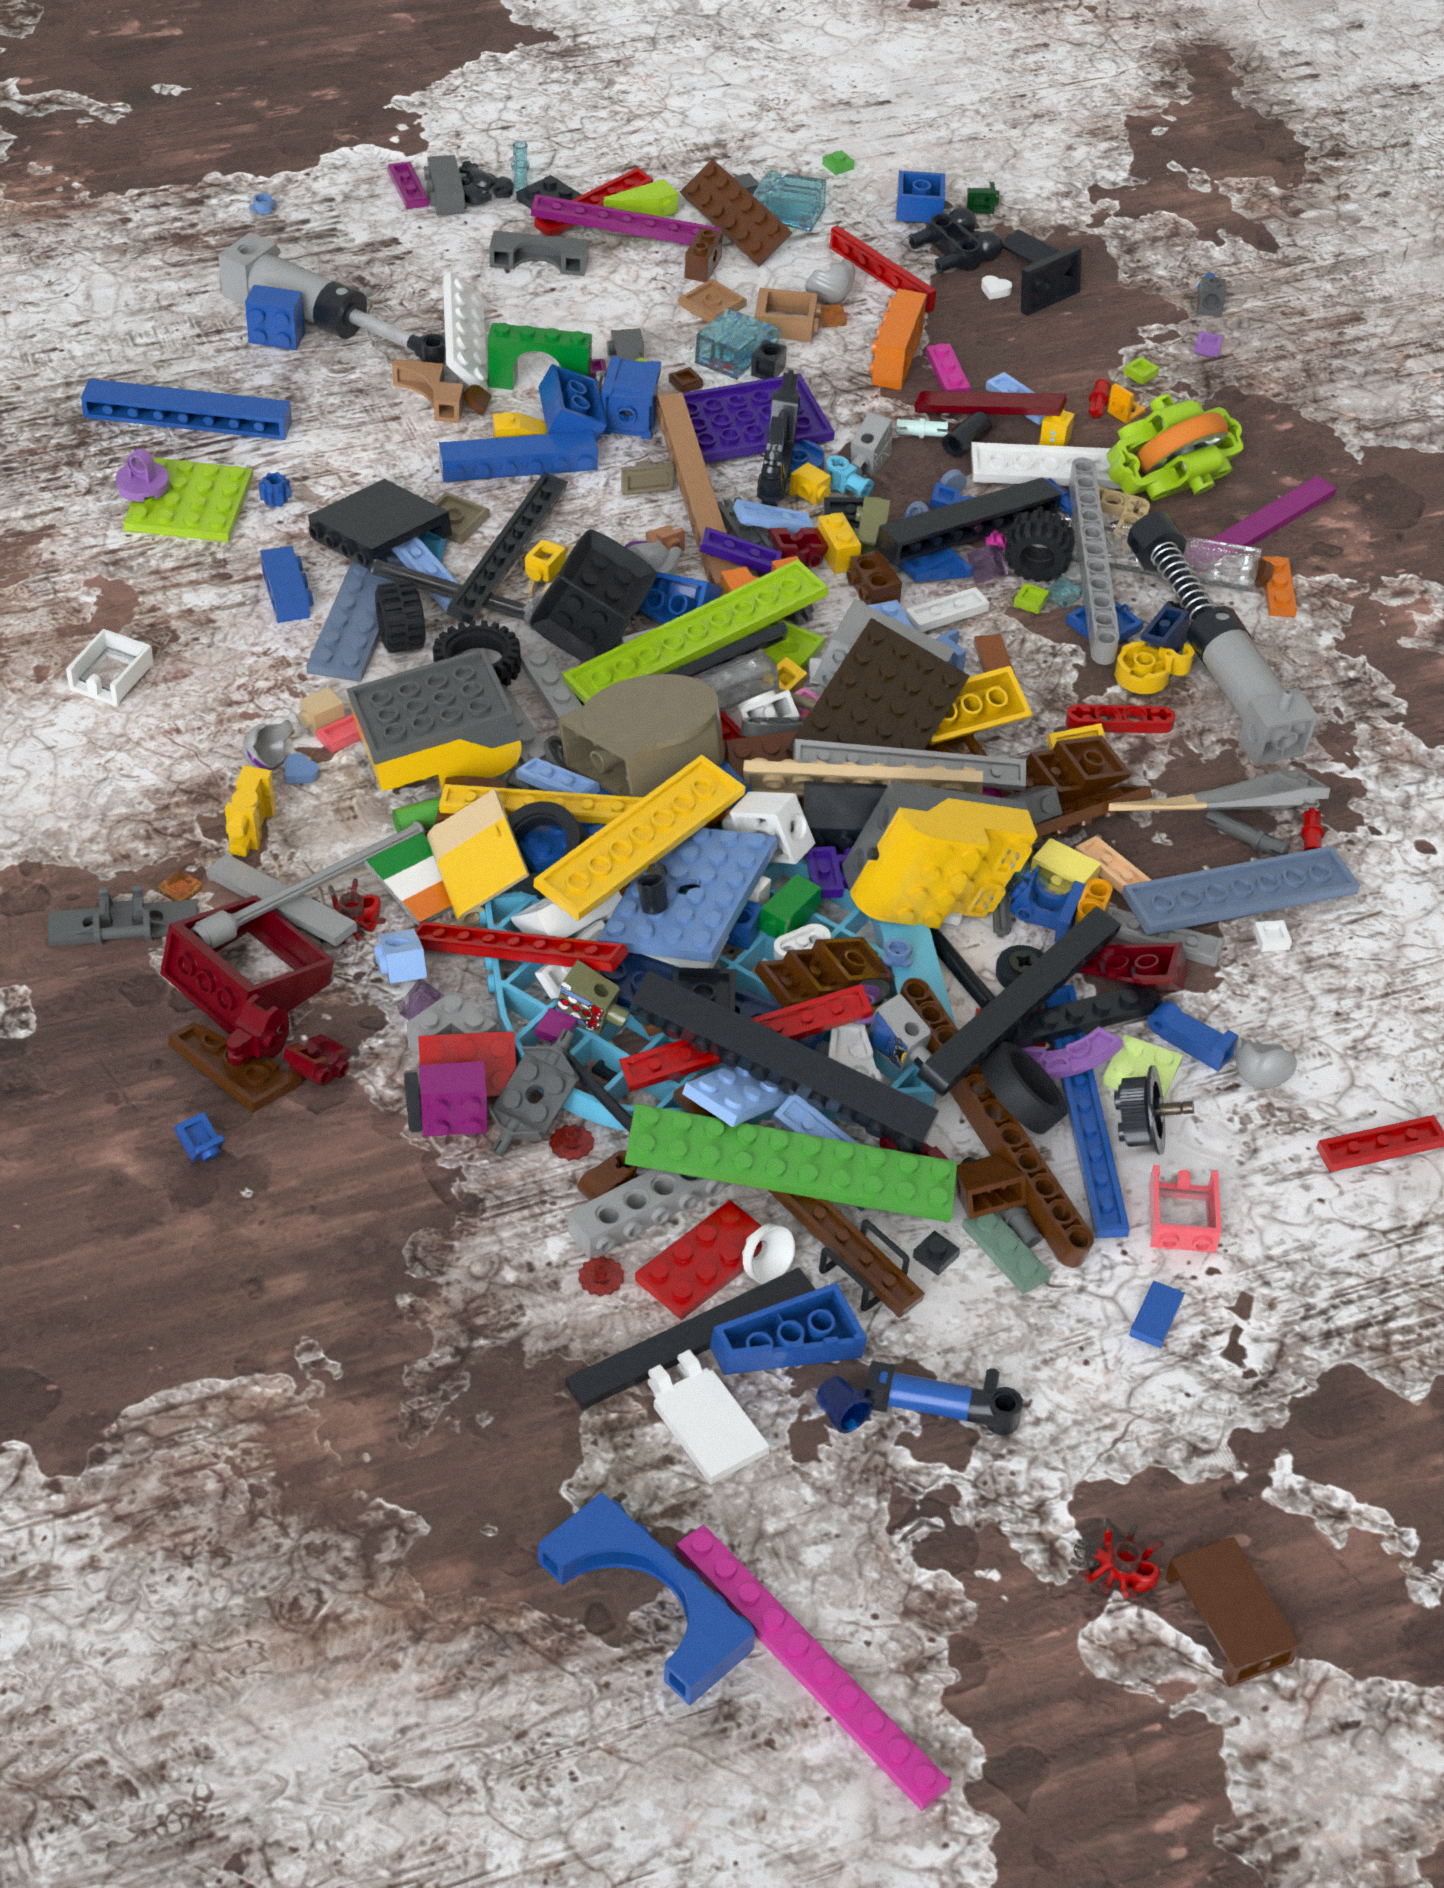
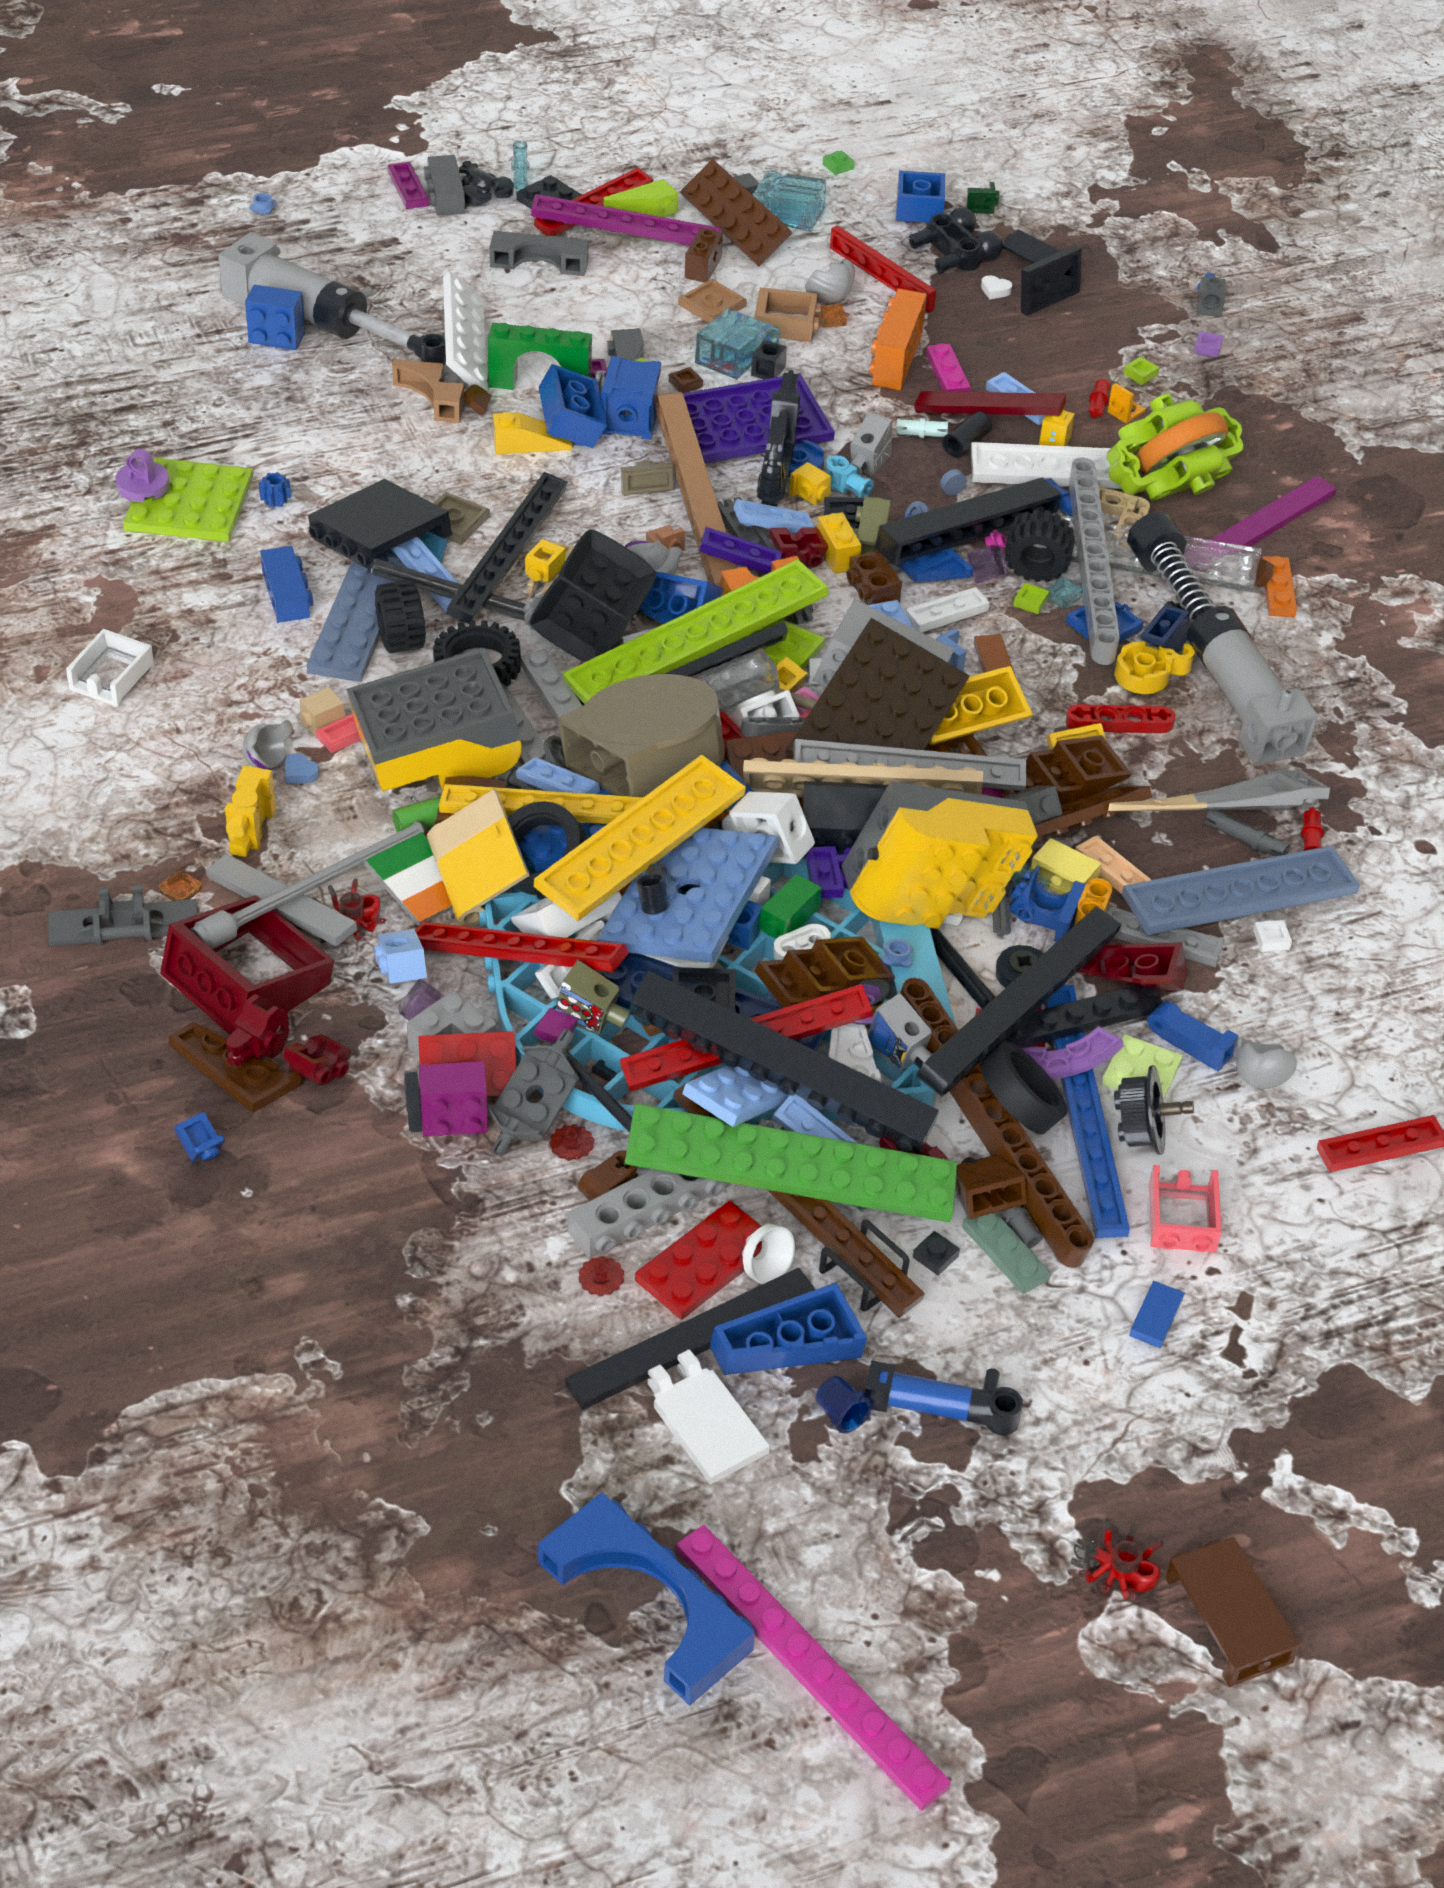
blue brick [81,379,292,440] -> none
blue brick [439,430,598,482] -> none
blue plate [929,482,974,509] -> none

